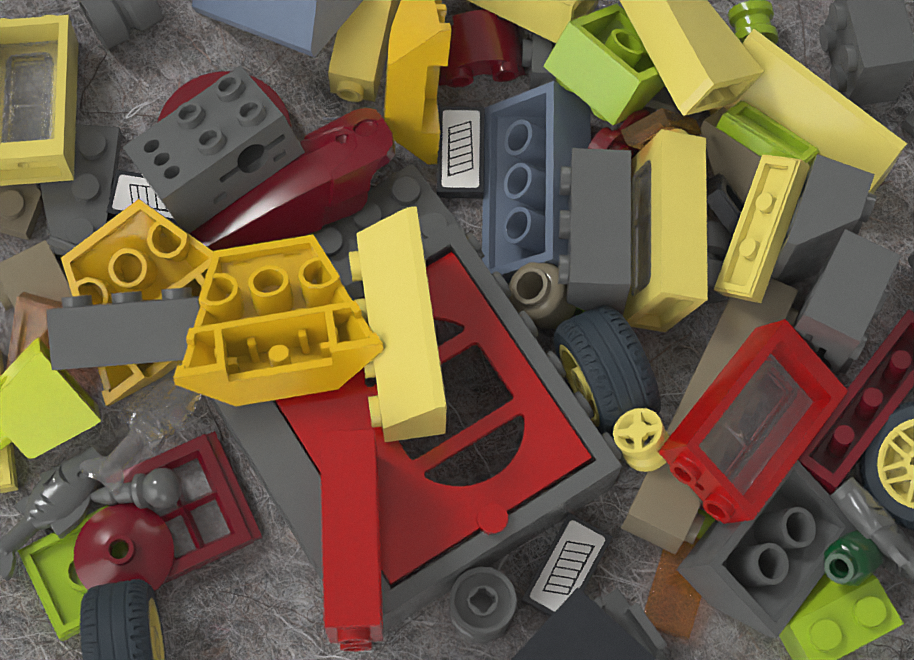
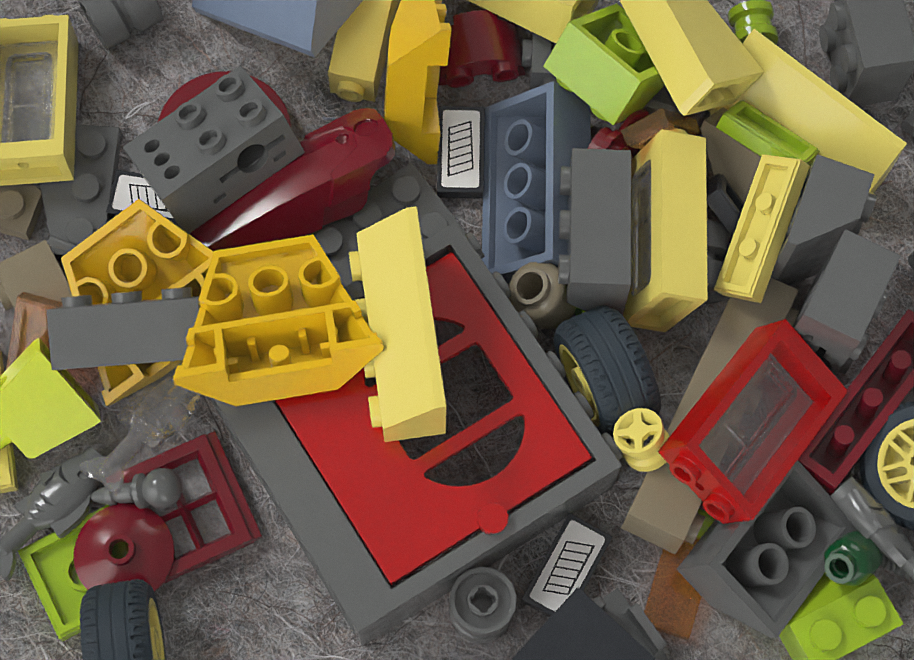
red piece [320,429,384,652] -> none

